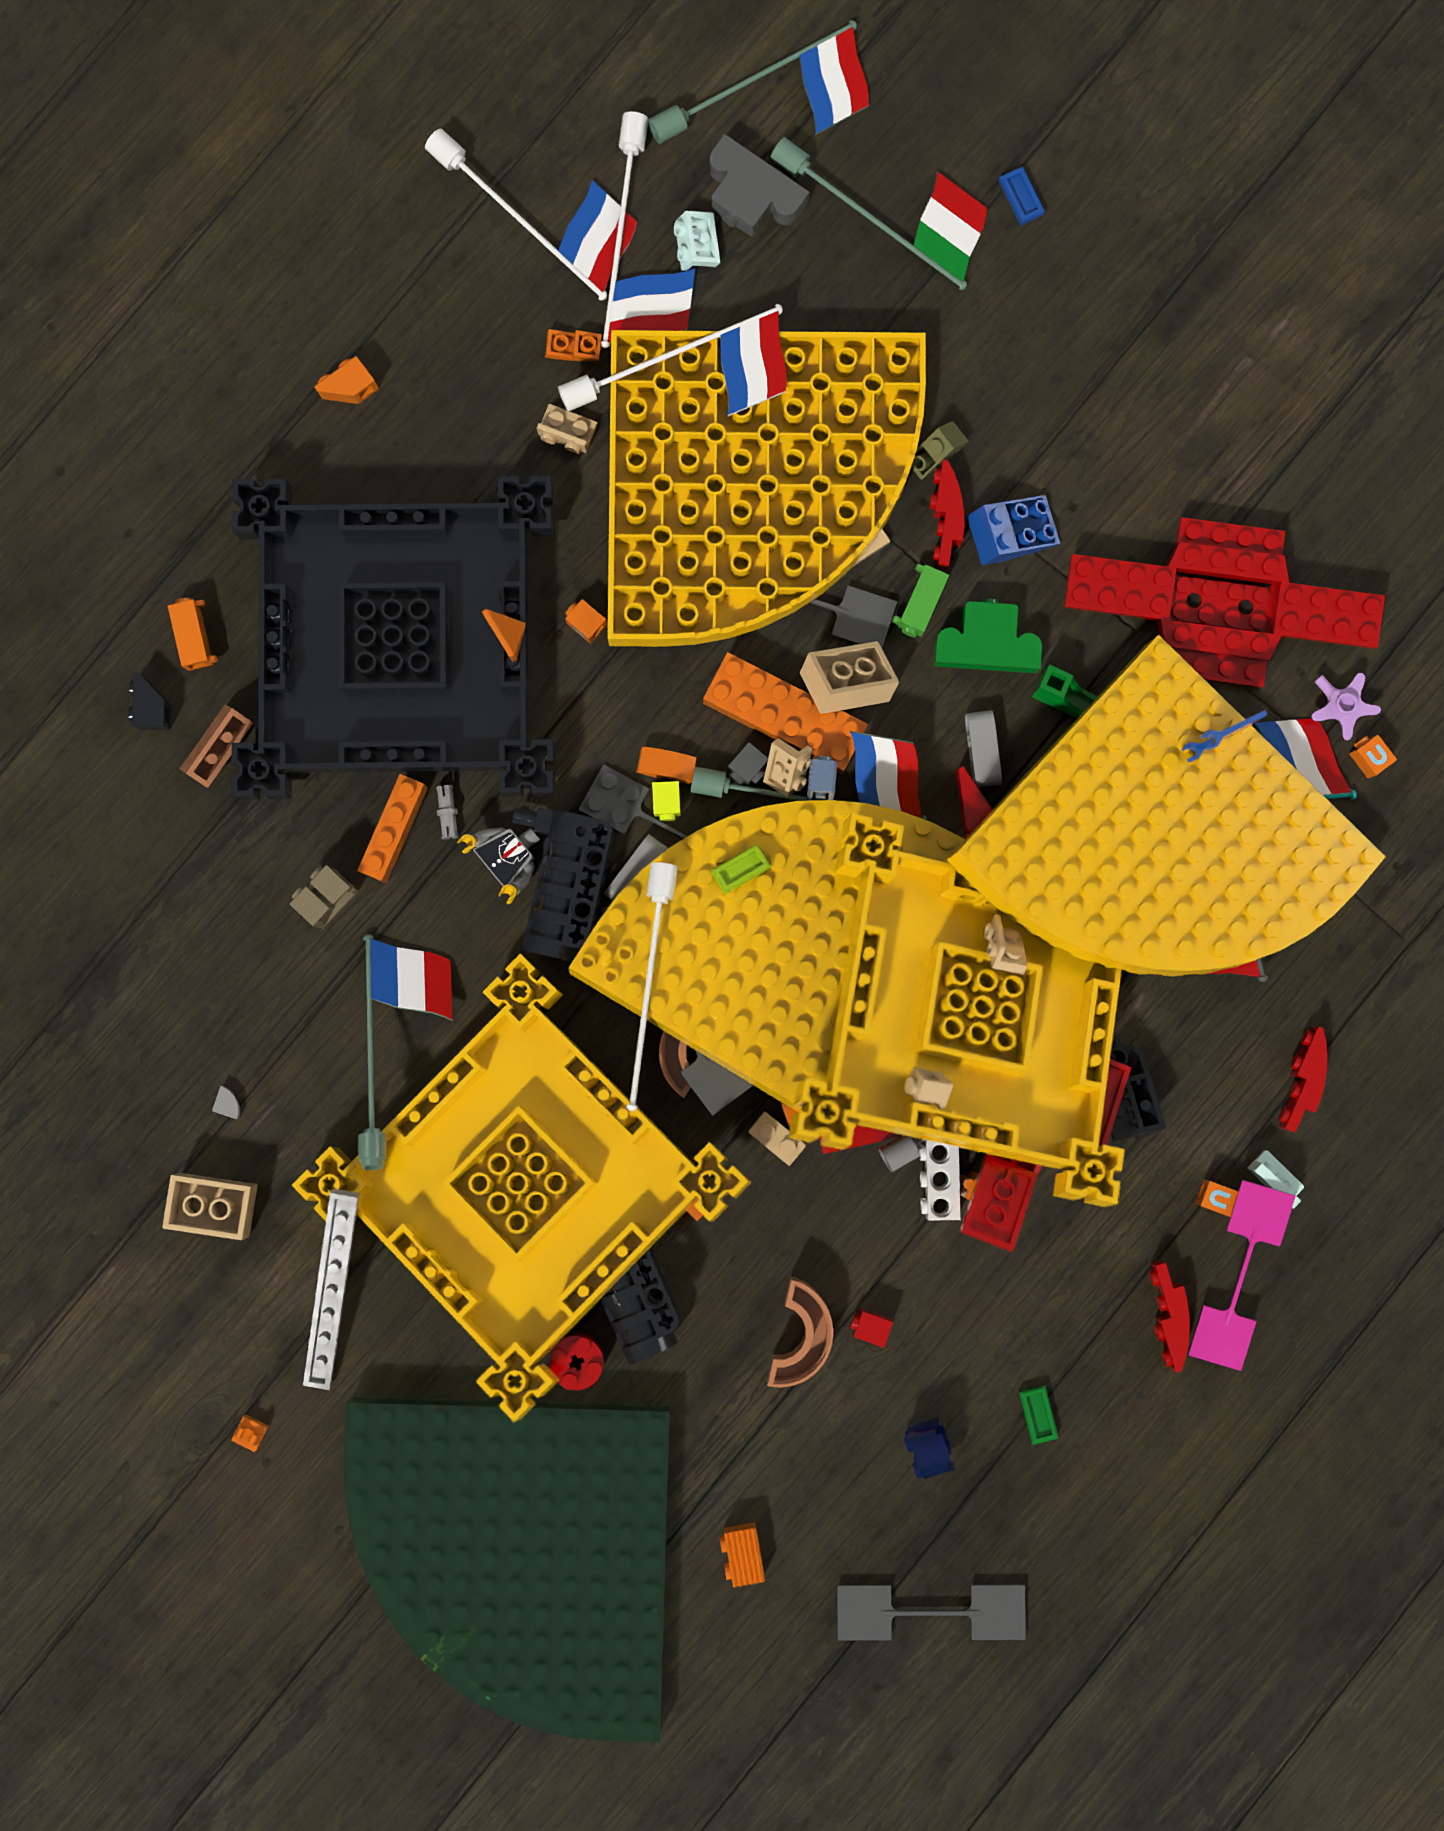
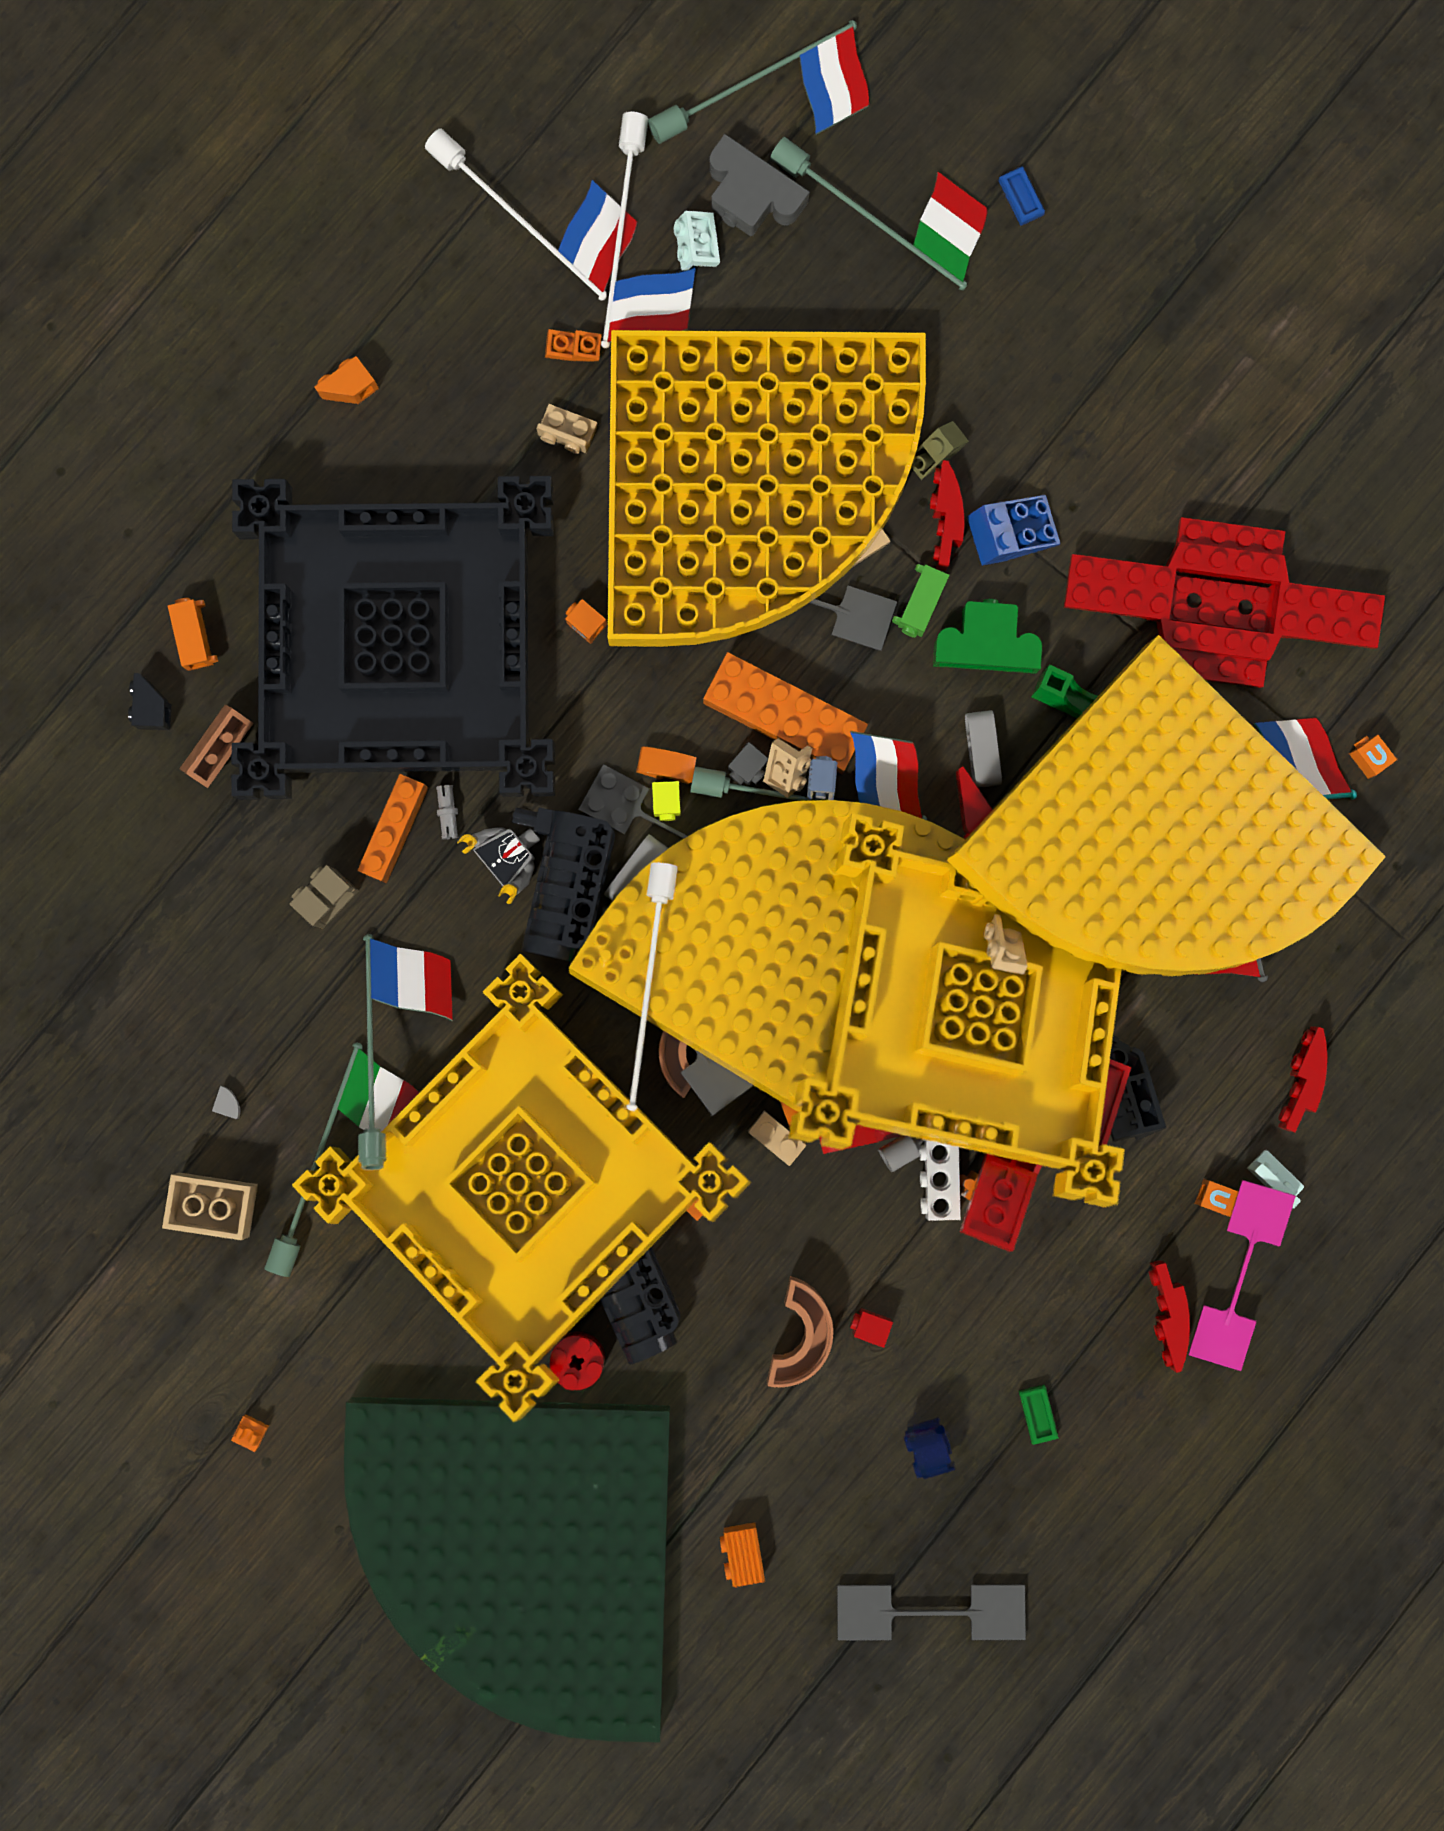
plate [303,1188,360,1390] -> none
orange slope [482,609,526,662] -> none
flag [558,304,787,416] -> none
lime tile [711,844,771,895] -> none
tan brick [800,641,899,714] -> none
tan brick [905,1068,953,1110] -> none
blue flag [1181,710,1267,762] -> none
lavender animal [1312,673,1381,740] -> none
none -> flag [264,1042,420,1277]

